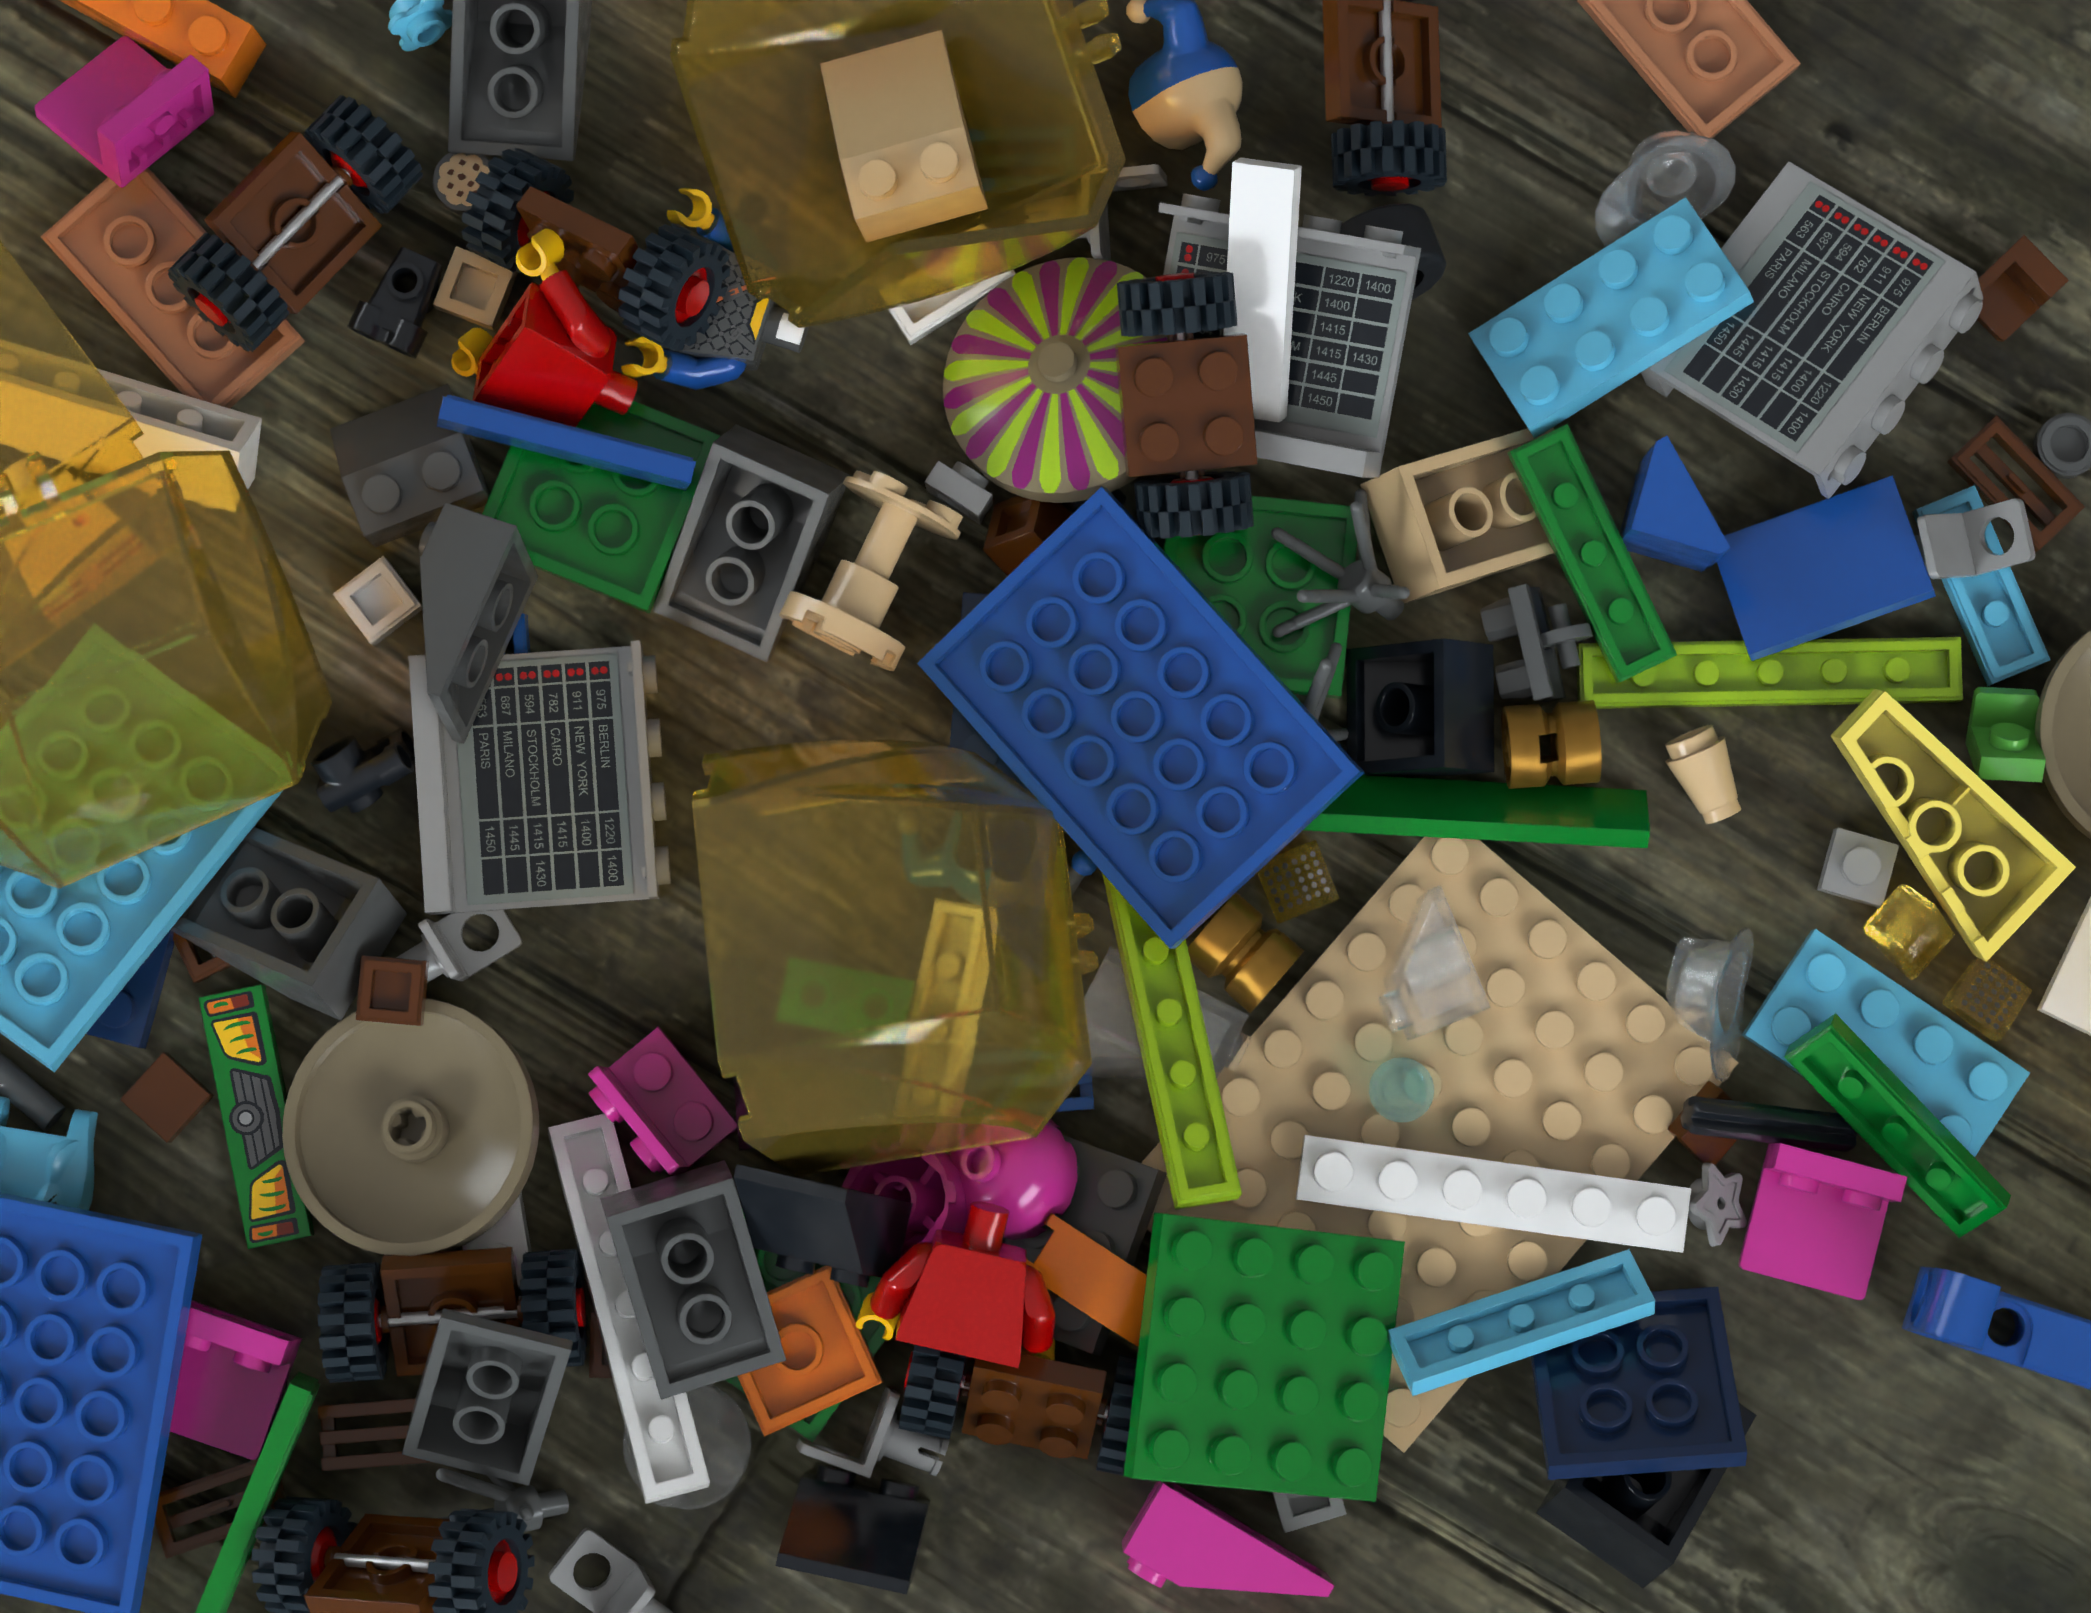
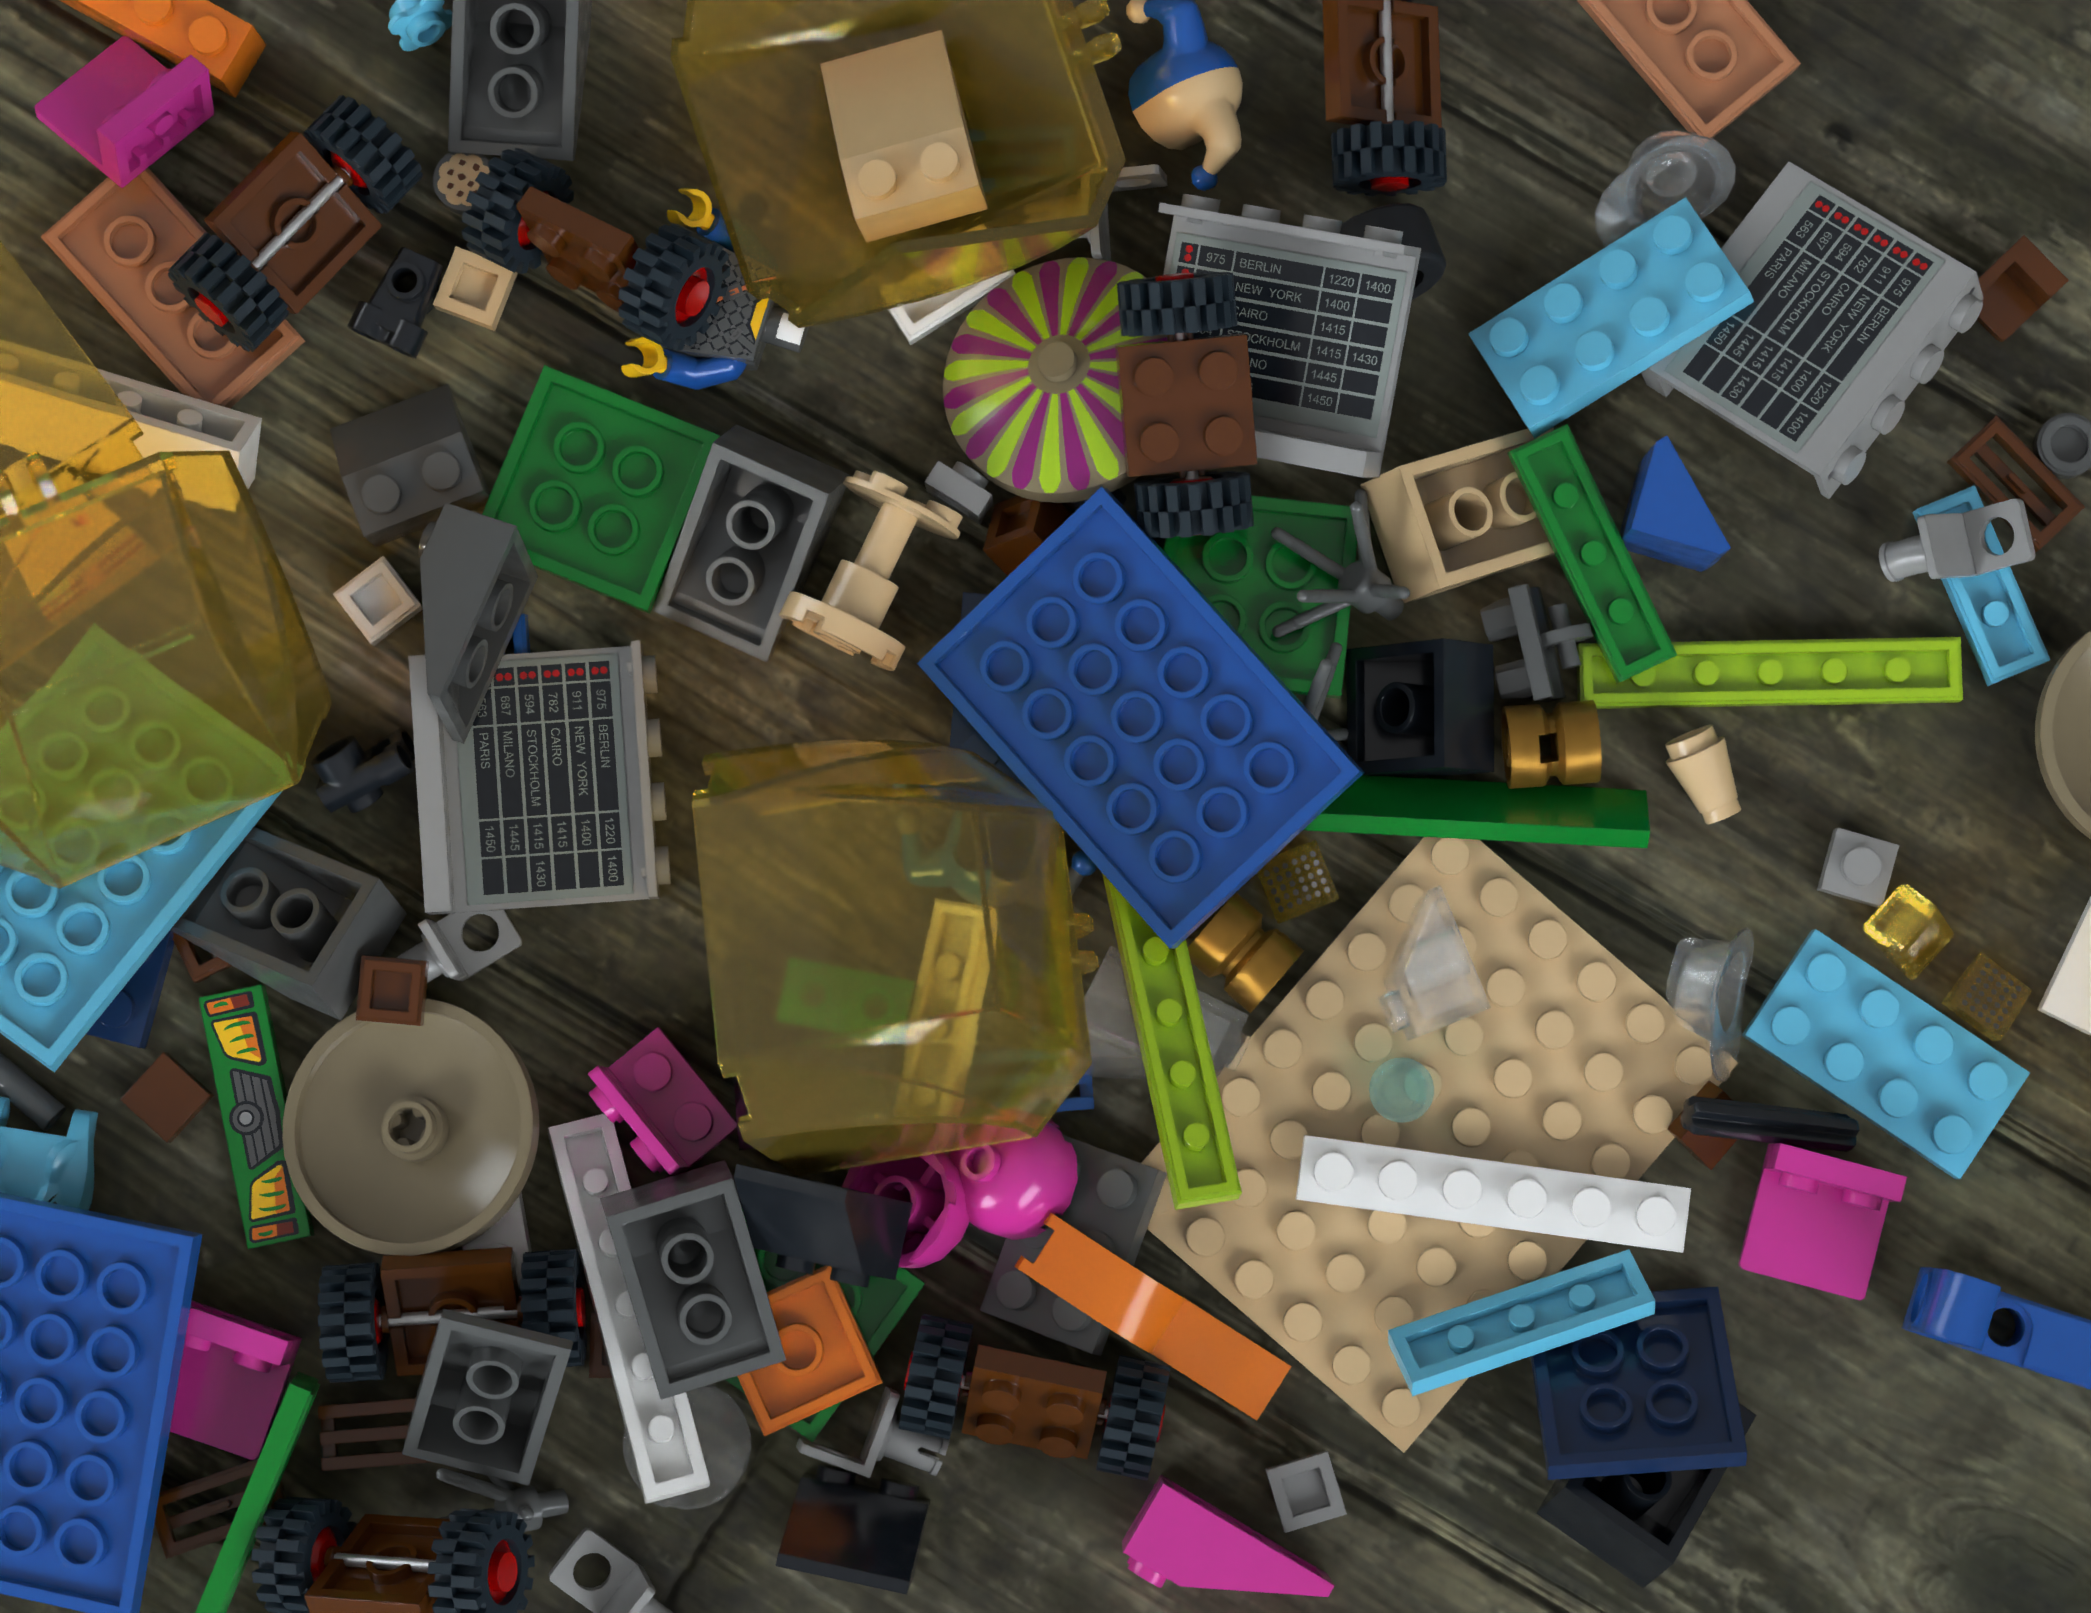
blue tile [437,394,696,491] -> none
red torso [451,229,638,427] -> none
red torso [856,1201,1056,1368] -> none
green plate [1123,1212,1405,1502] -> none
white tile [1223,157,1302,422] -> none
light grey plate [1688,1162,1747,1247] -> none
blue tile [1717,475,1936,661] -> none
green tile [1784,1013,2011,1238] -> none
light yellow wedge [1831,689,2076,962] -> none
bright green bracket [1965,687,2046,782] -> none

